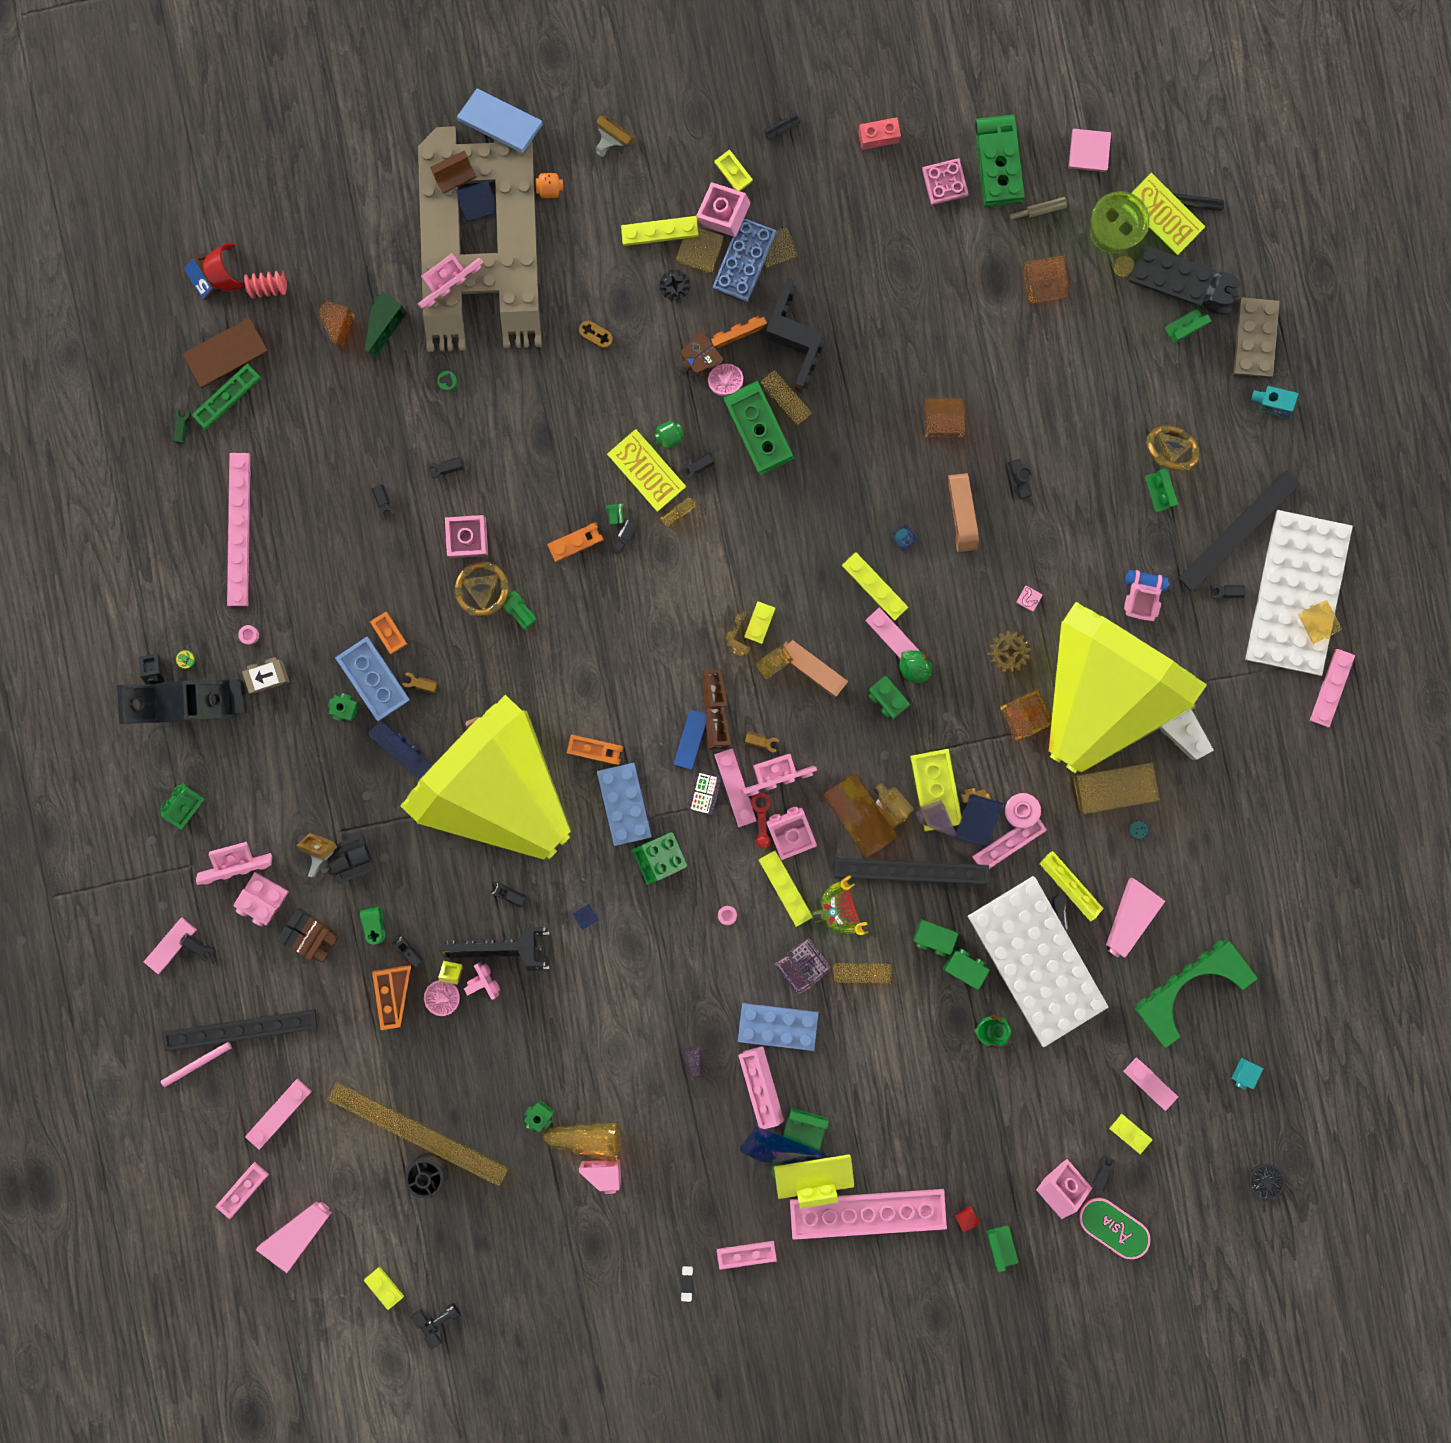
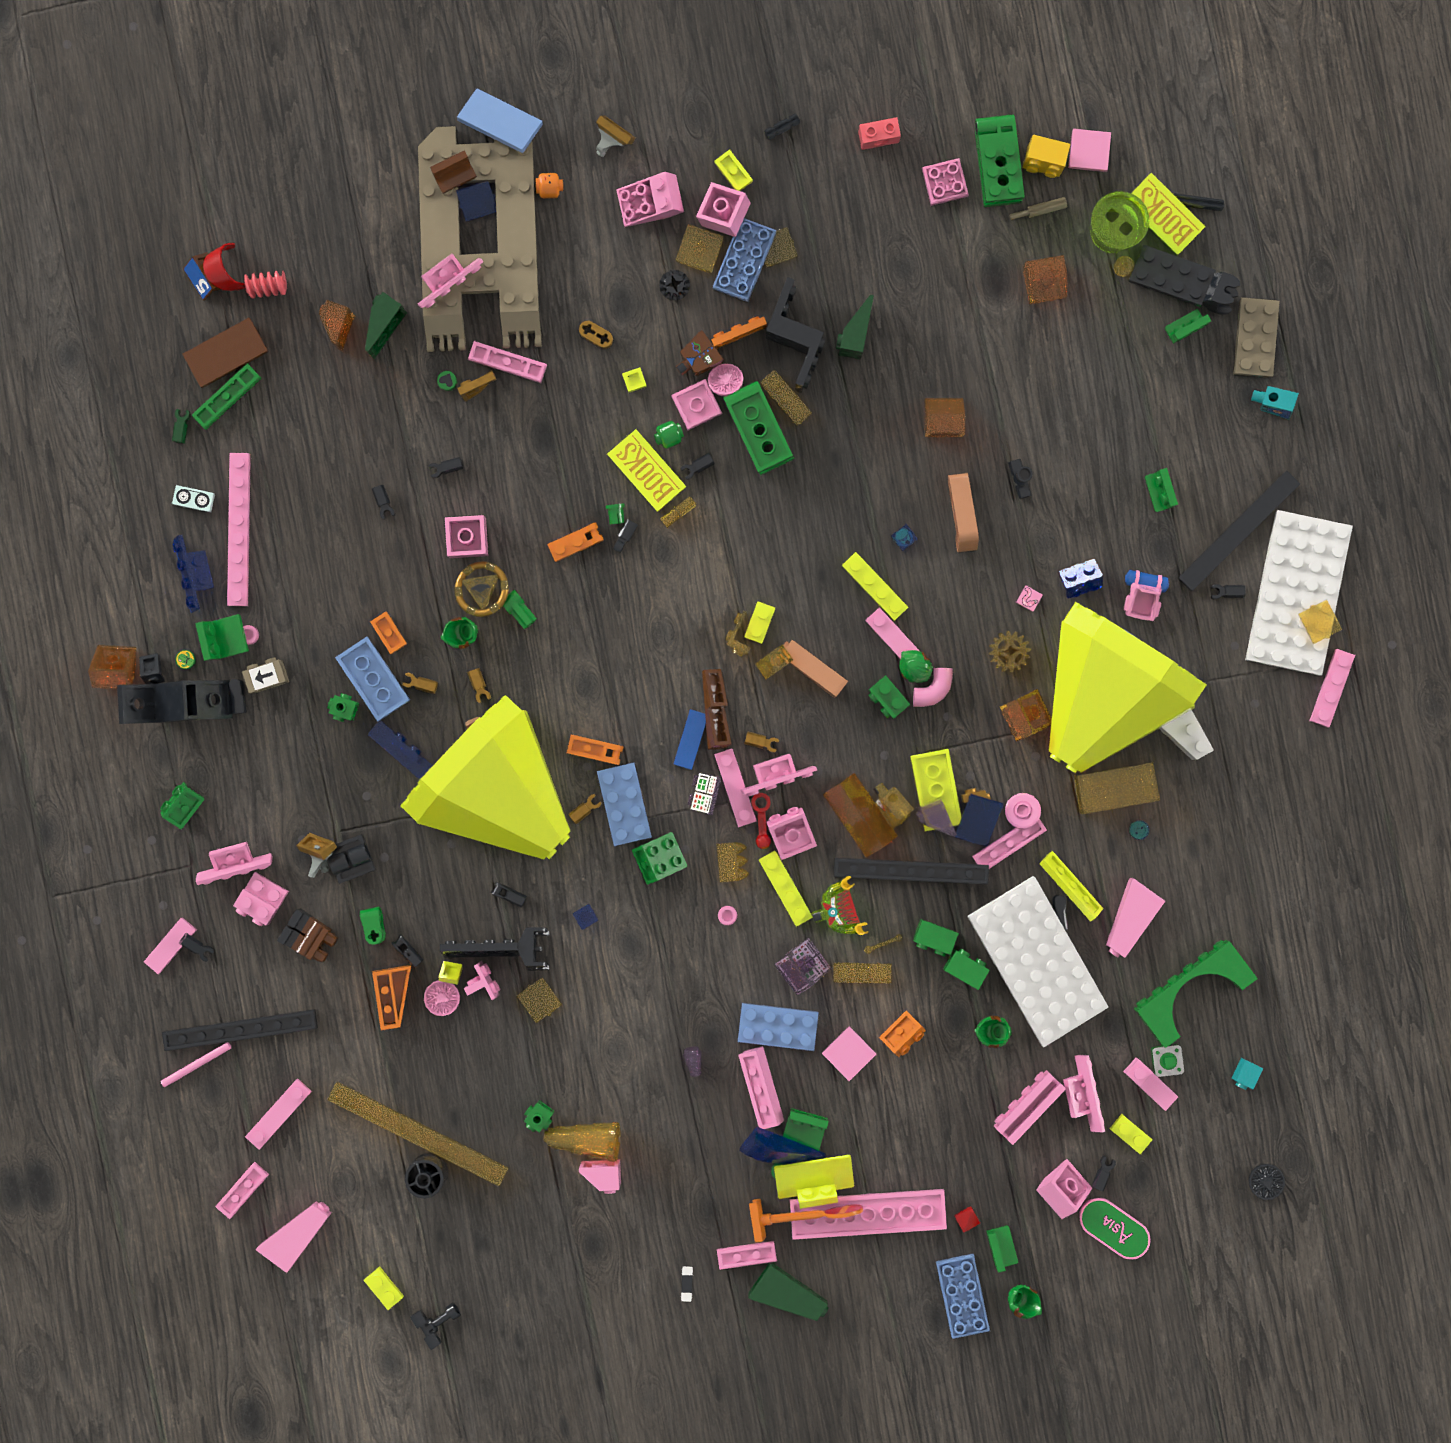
neon yellow plate [621,216,699,246] -> none
piece [1147,425,1200,471] -> none
none -> clear orange slope [88,645,136,689]
none -> tile [172,485,215,512]
none -> clear blue bracket [172,535,214,613]
none -> green bracket [195,614,249,661]
none -> green hair [440,617,478,649]
none -> pearl gold plate [457,370,496,402]
none -> pearl gold bar [467,668,491,703]
none -> bright pink plate [468,341,547,383]
none -> clear yellow piece [517,977,562,1023]
none -> pearl gold bar [568,794,602,824]
none -> bright pink slope [617,172,684,227]
none -> neon yellow plate [622,368,647,393]
none -> bright pink tile [671,379,722,430]
none -> clear yellow plate [717,842,749,882]
none -> dark green slope [748,1262,828,1321]
none -> orange piece [749,1199,863,1242]
none -> bright pink tile [822,1026,876,1081]
none -> dark green slope [836,295,874,360]
none -> clear yellow hinge [864,934,902,954]
none -> orange bracket [879,1011,926,1057]
none -> bright pink cylinder [913,668,953,707]
none -> medium blue tile [936,1254,990,1339]
none -> bright pink brick [994,1070,1066,1145]
none -> green hair [1008,1284,1042,1319]
none -> yellow brick [1022,135,1071,178]
none -> clear blue bracket [1058,559,1103,599]
none -> bright pink bracket [1063,1055,1105,1132]
none -> piece [1151,1044,1184,1077]

